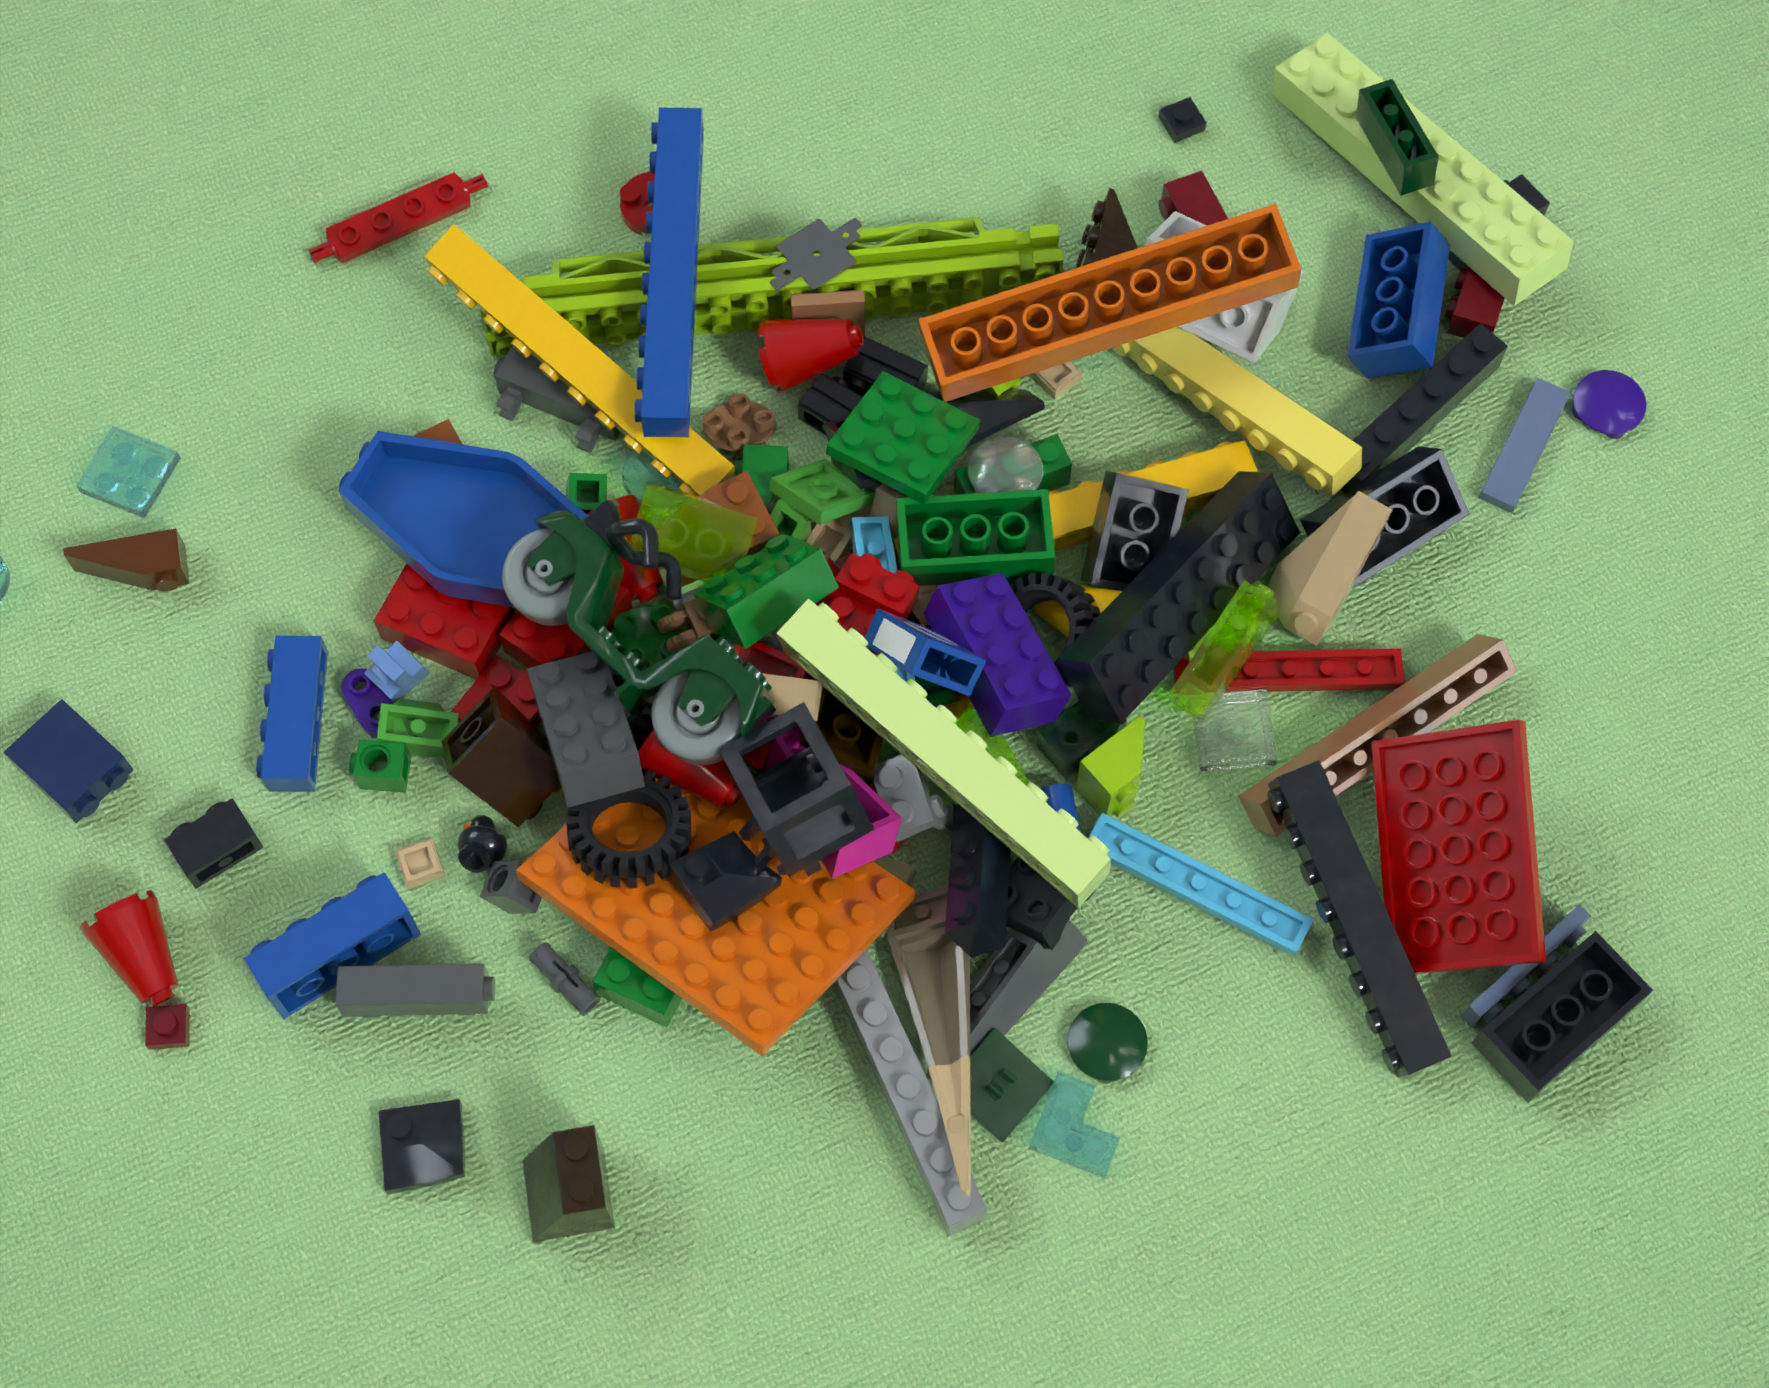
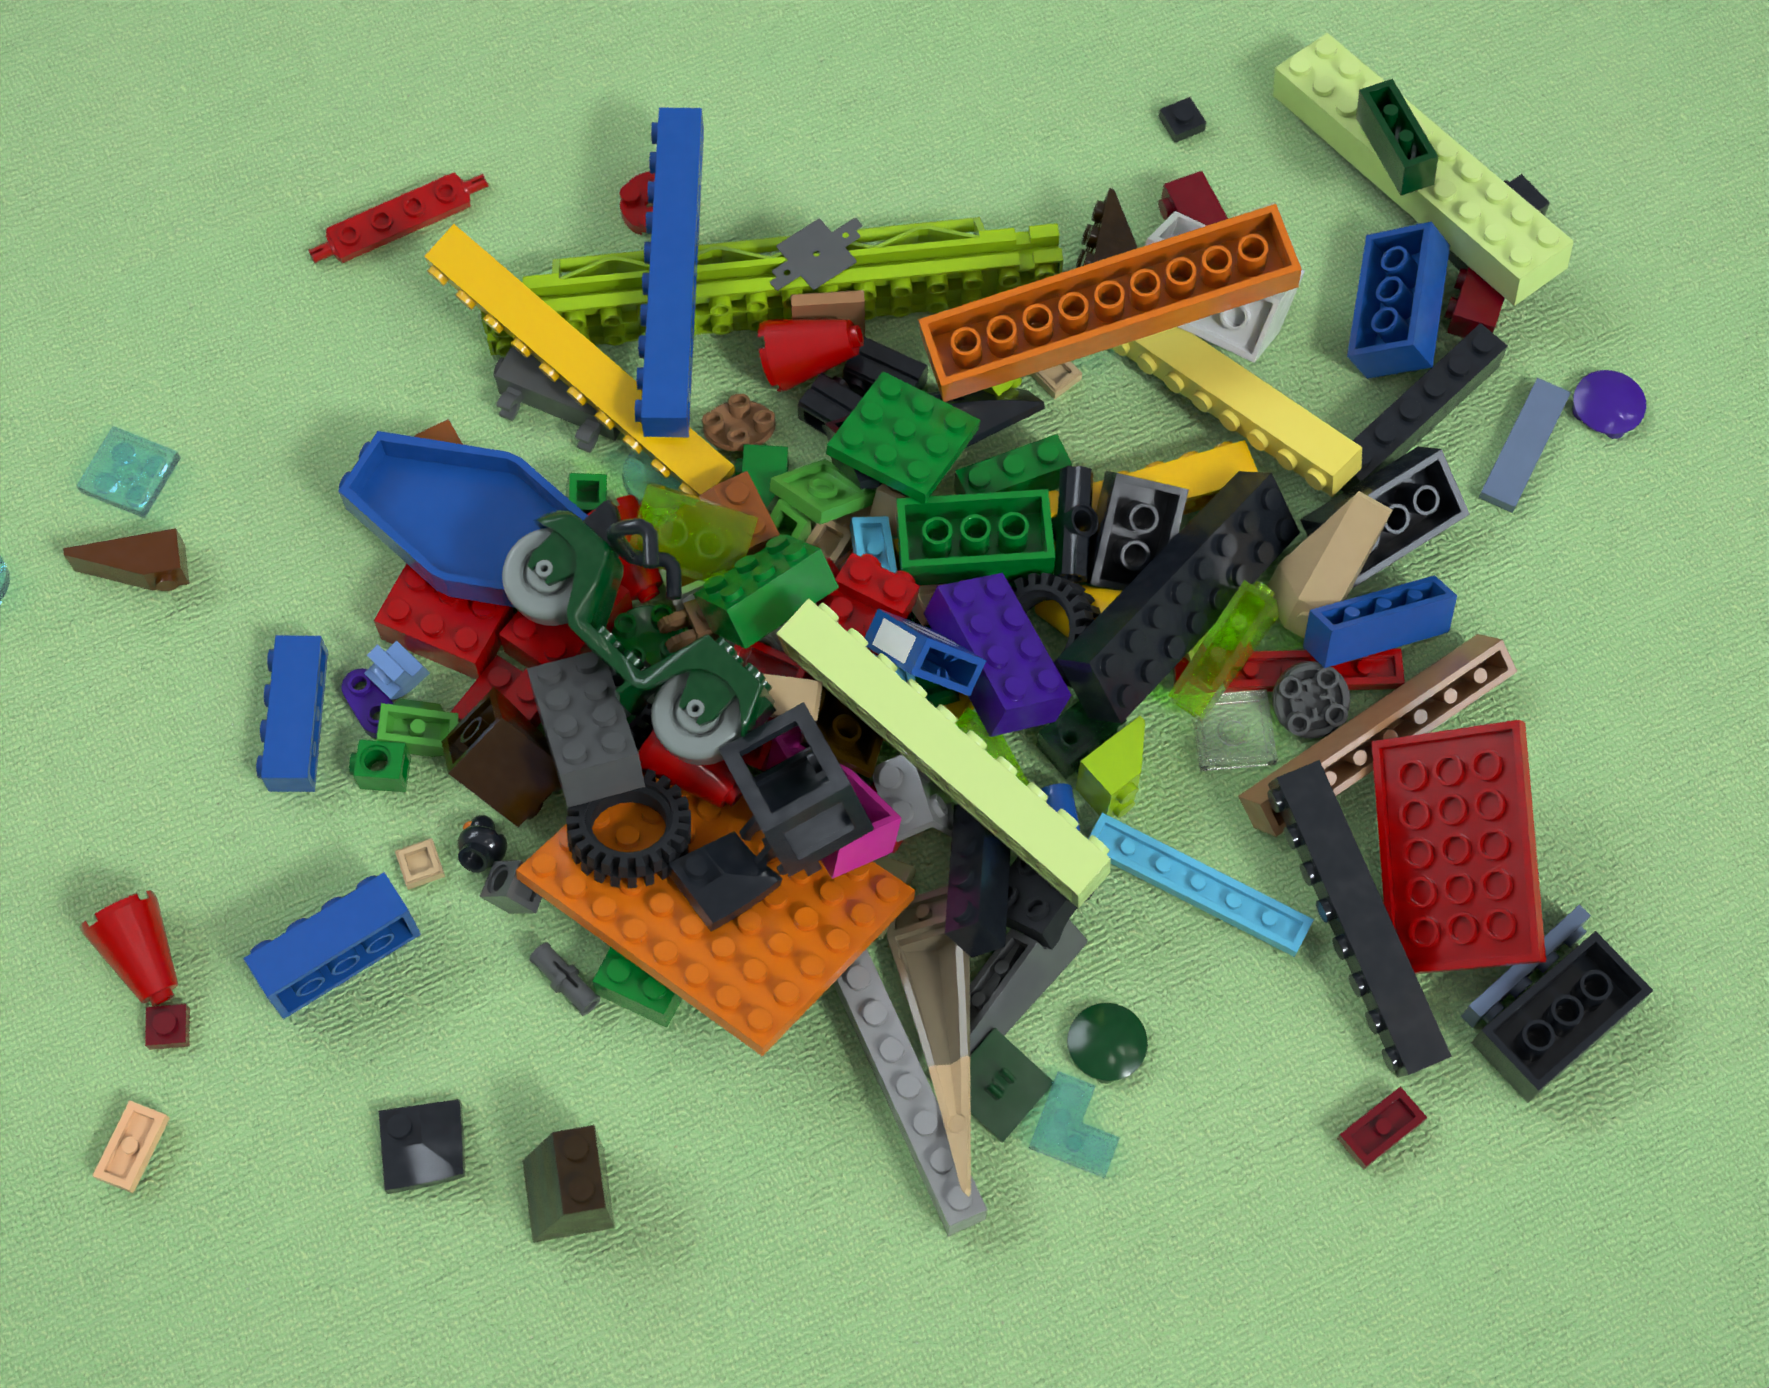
dark blue brick [4,699,133,823] -> none
black brick [164,798,264,889] -> none
dark grey brick [336,963,496,1018] -> none
clear dish [968,436,1043,494] -> none
none -> light nougat plate [92,1100,170,1193]
none -> black piece [1051,466,1099,583]
none -> dark grey tile [1272,661,1350,738]
none -> blue brick [1303,575,1457,668]
none -> dark red plate [1337,1086,1427,1170]

